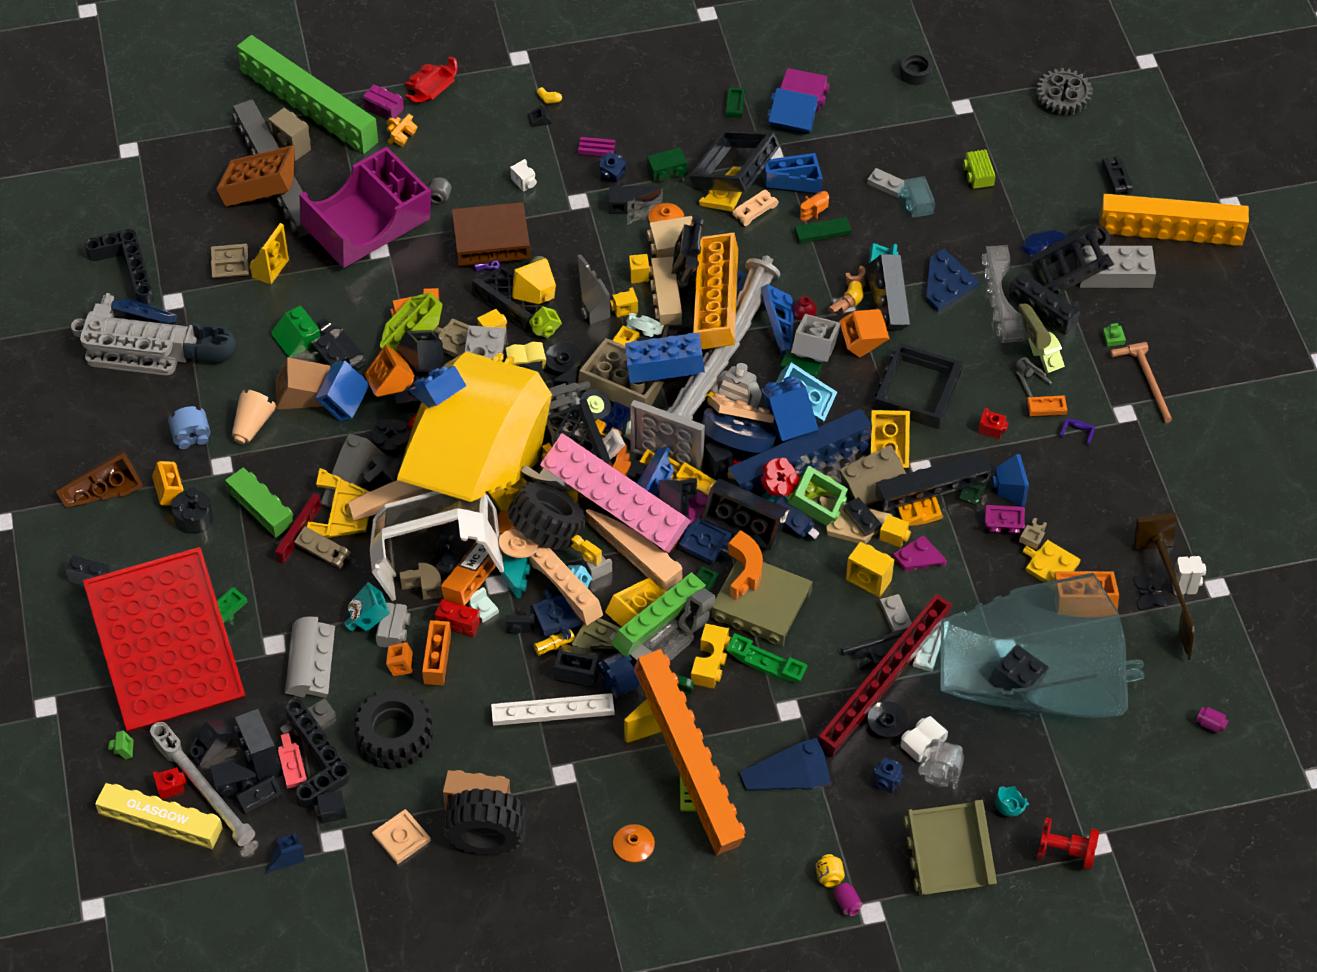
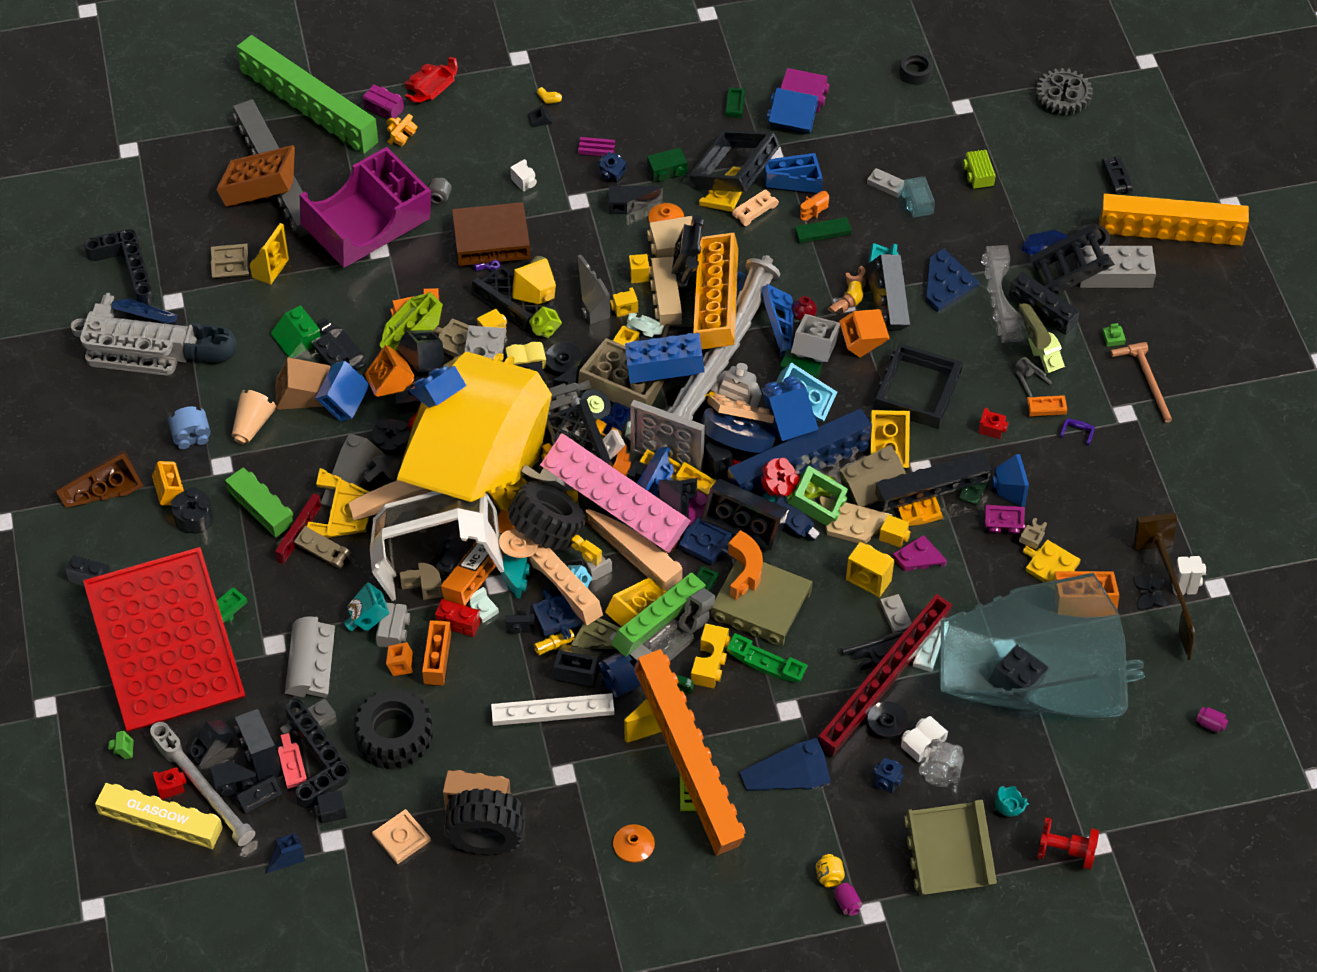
dark tan brick [268,108,311,161] -> none
black plate [843,497,882,537] -> none

